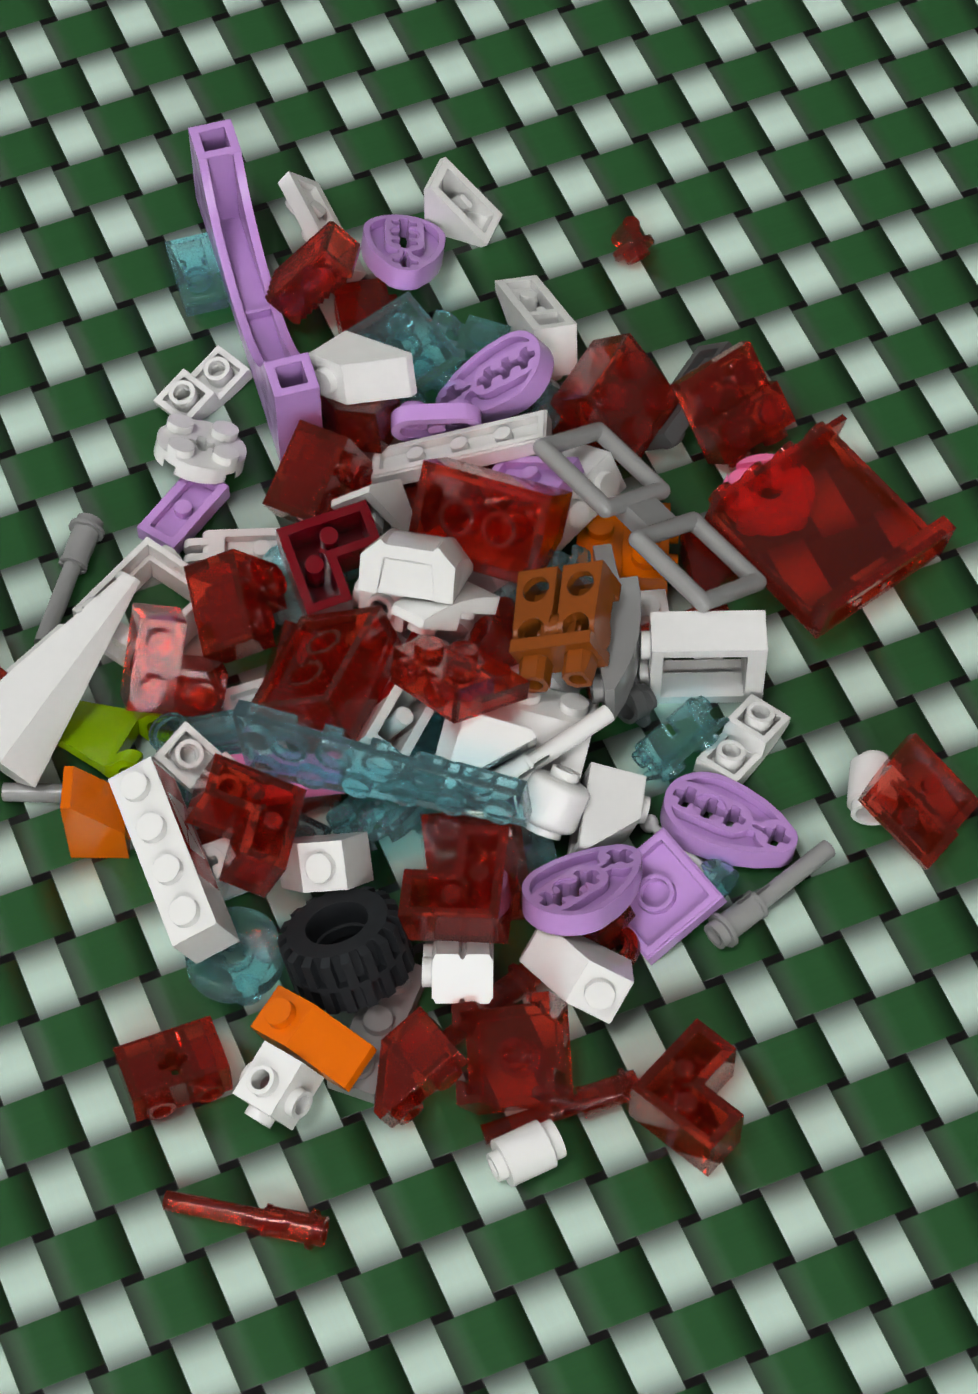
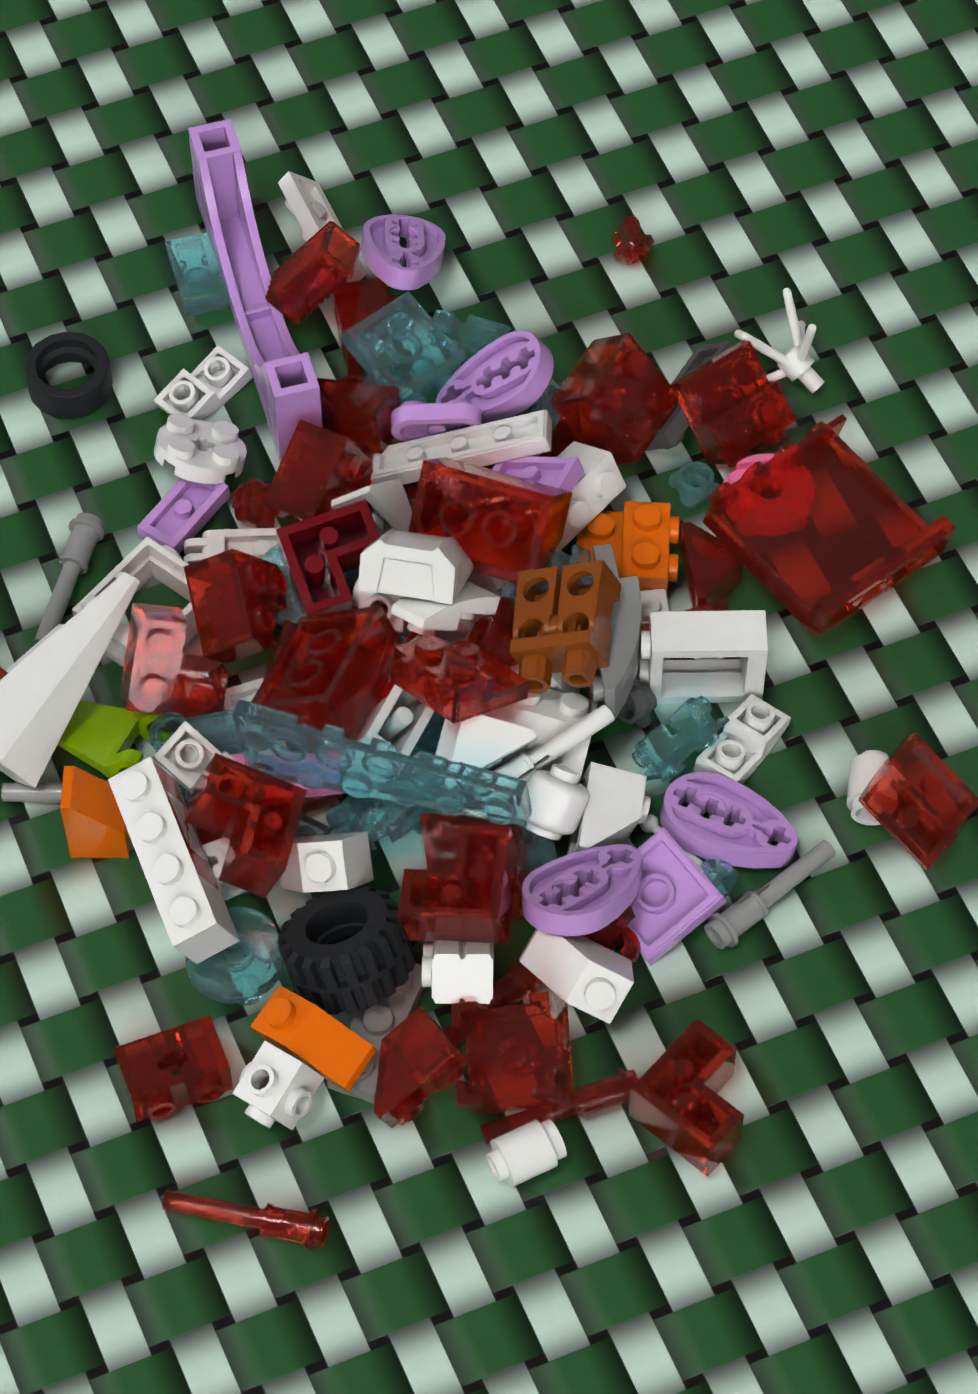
white slope [309,330,417,405] -> none
white slope [424,157,503,248] -> none
white slope [495,275,577,382] -> none
light grey bar [533,422,767,612] -> none
none -> black tyre [24,332,112,419]
none -> clear red plate [232,478,276,528]
none -> clear light blue plate [669,462,722,508]
none -> white plant [730,288,825,398]

